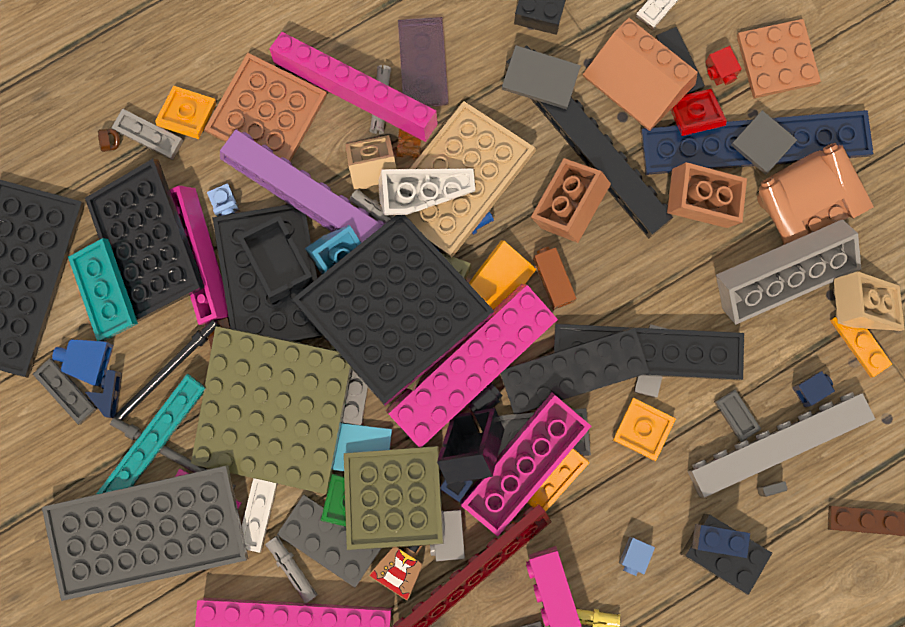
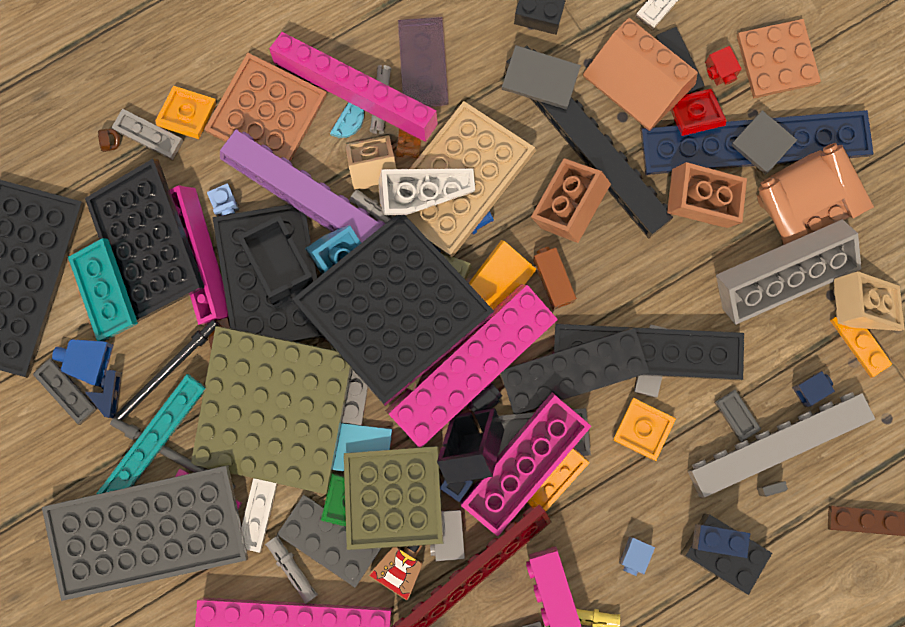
none -> medium azure tile [330,102,364,138]

